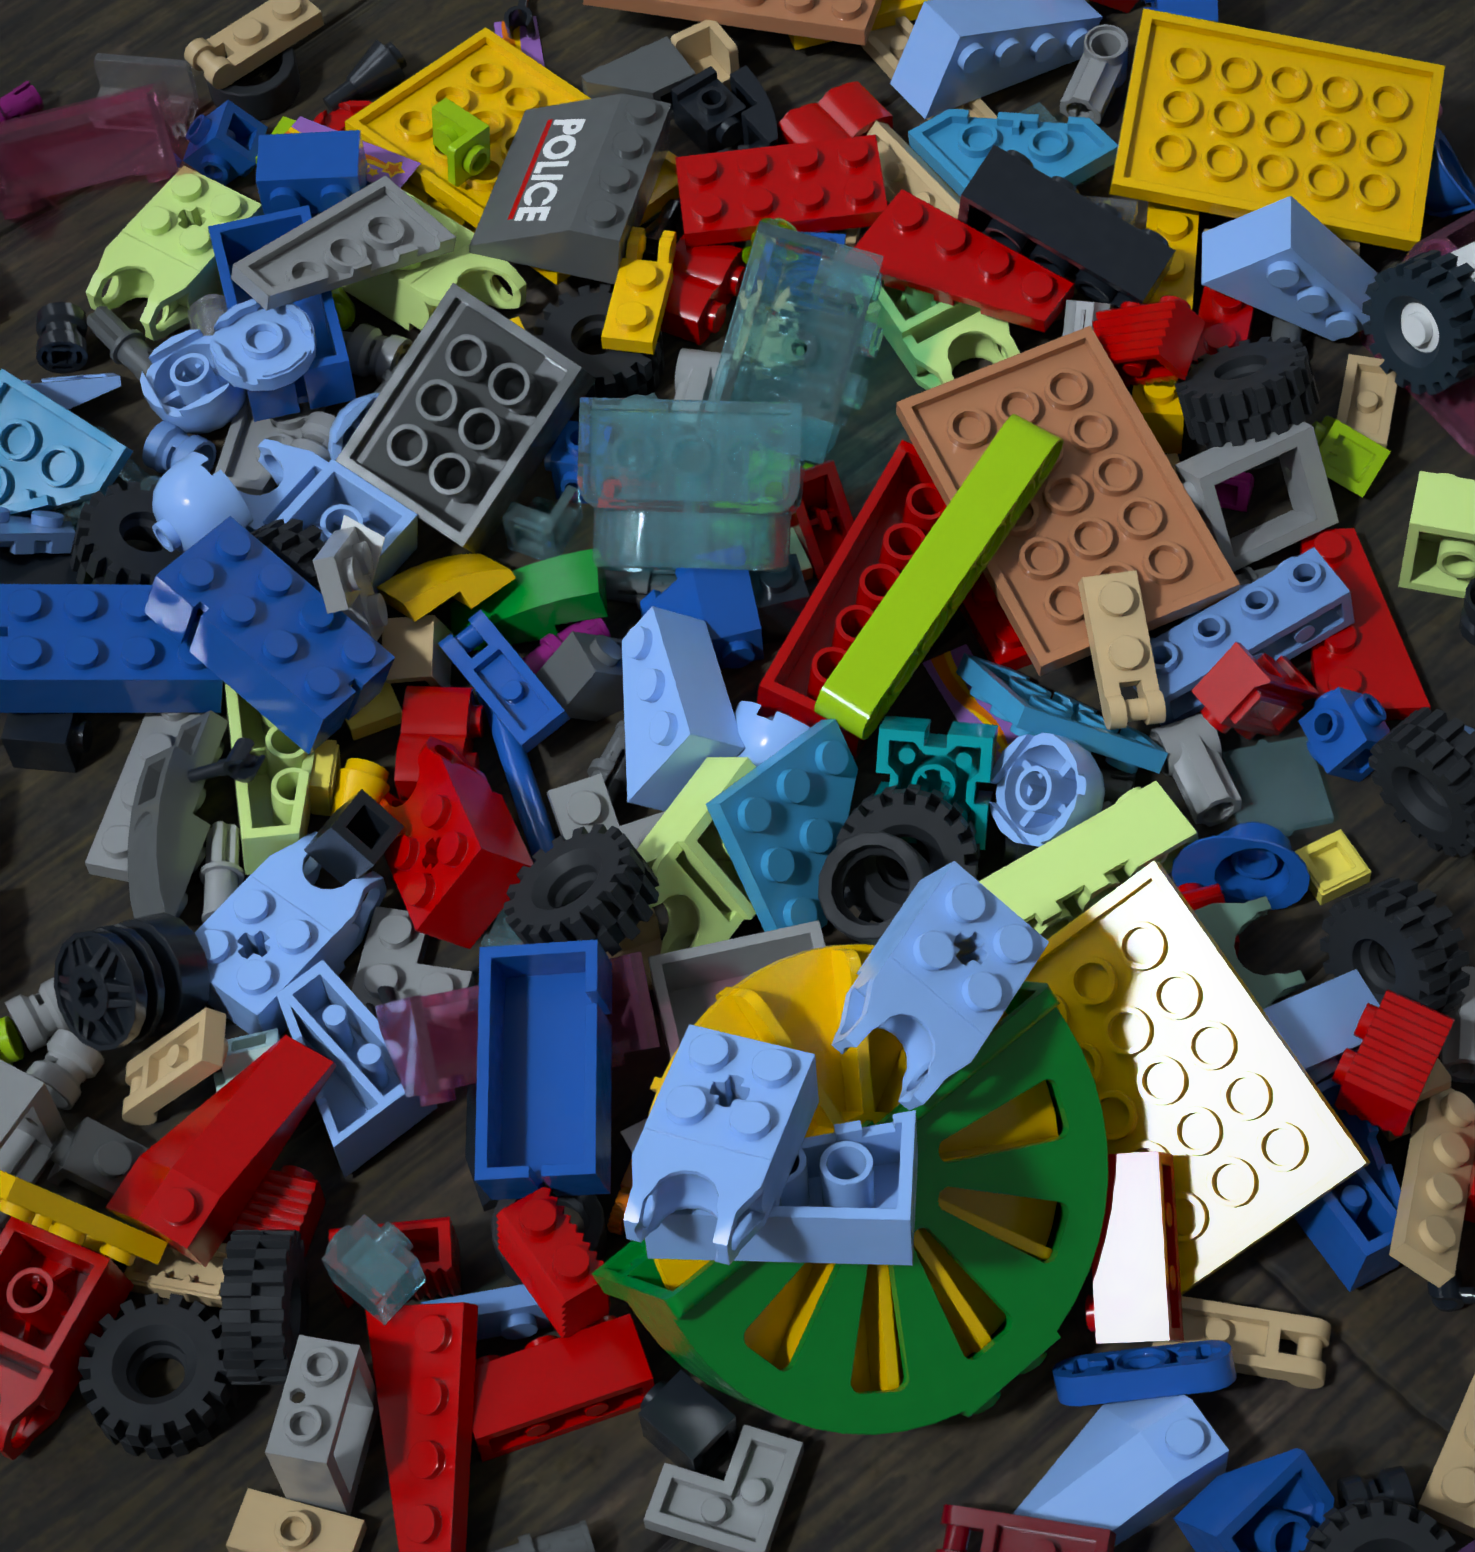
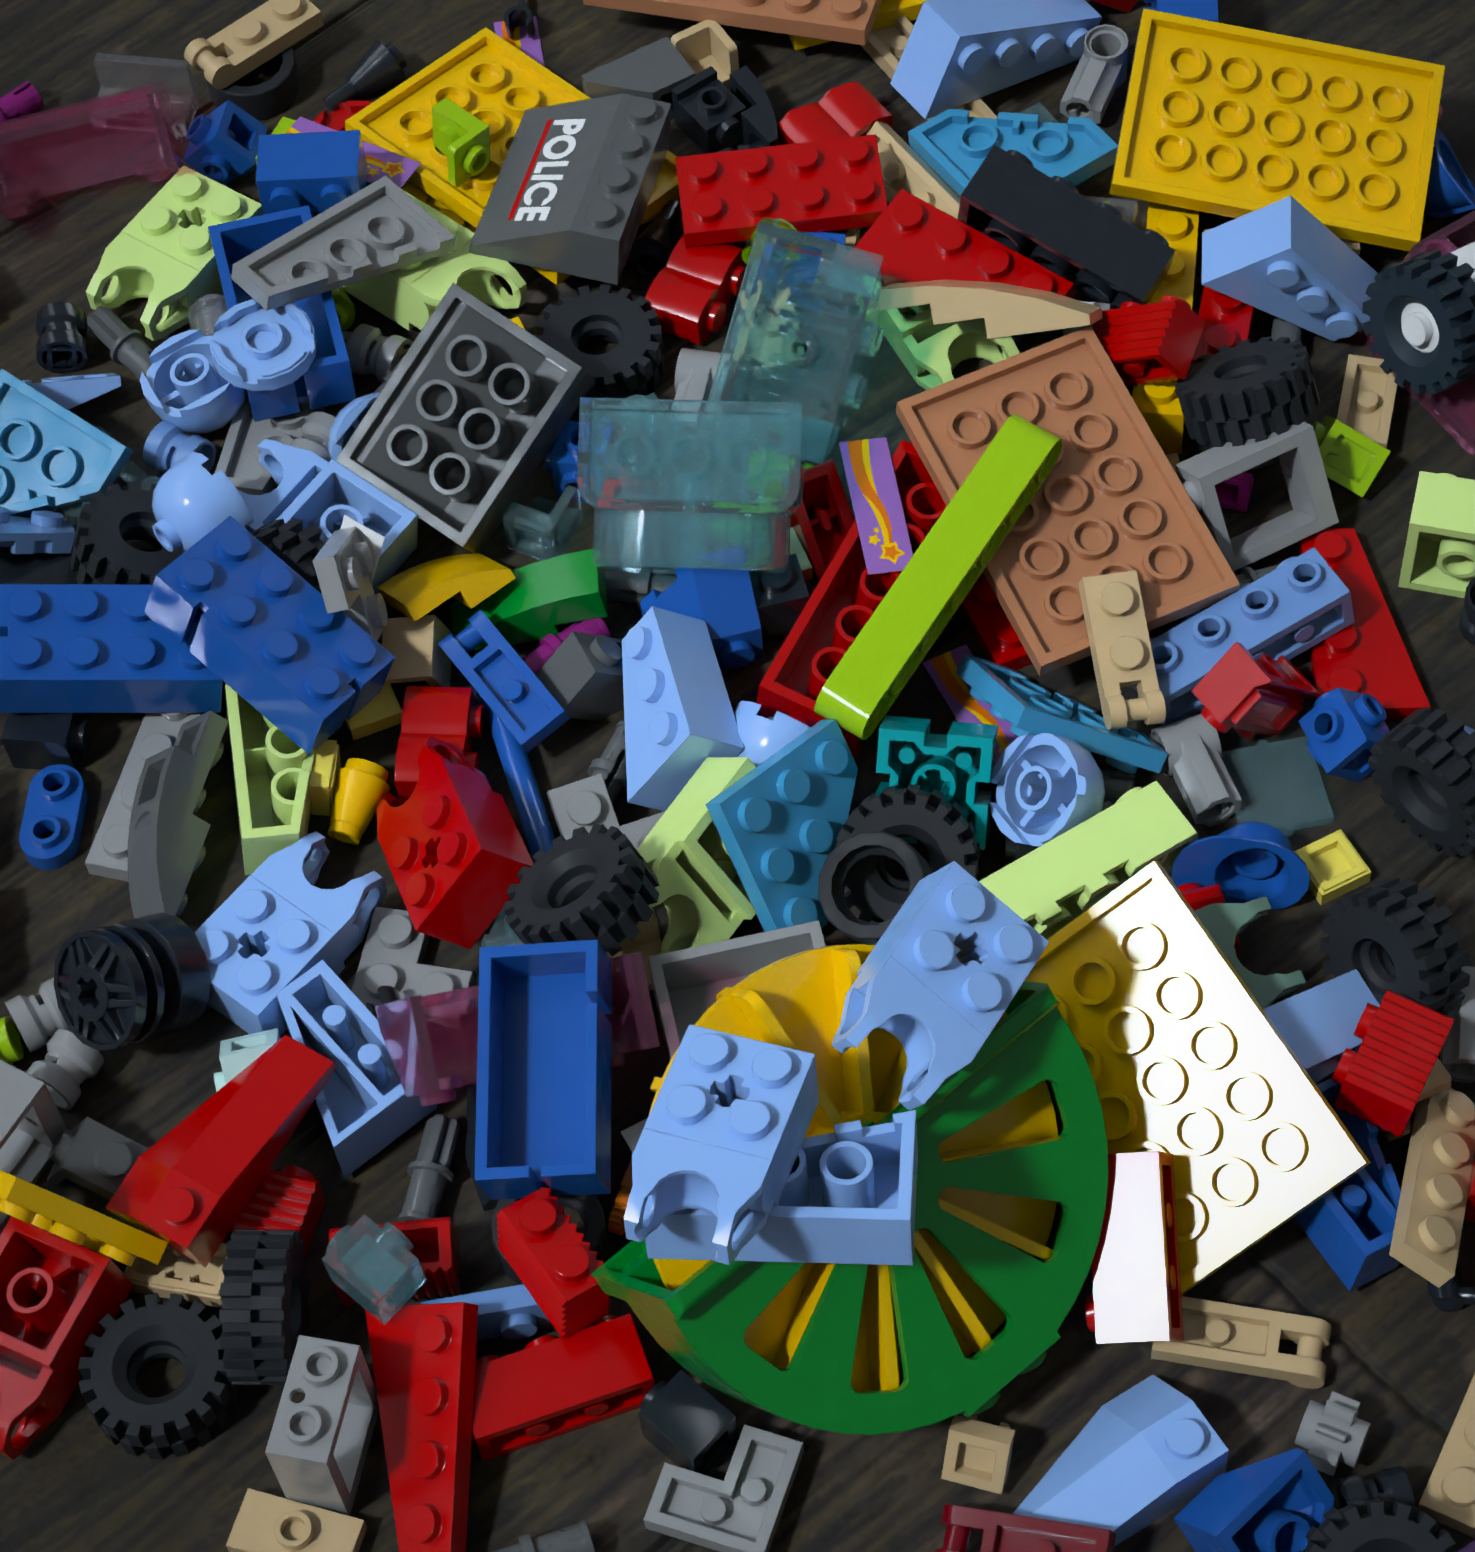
tan plate [122,1007,228,1125] -> none
black hand [187,737,266,783] -> none
light grey axle [199,821,245,922] -> none
black brick [304,789,404,885] -> none
yellow hinge [601,227,677,354] -> none
blue beam [1052,1340,1237,1407] -> none
none -> blue plate [19,764,88,870]
none -> dark grey axle [398,1114,461,1222]
none -> medium lavender sticker [839,437,913,575]
none -> tan slope [876,280,1103,339]
none -> tan tile [941,1415,1016,1495]
none -> light grey gear [1295,1391,1371,1476]

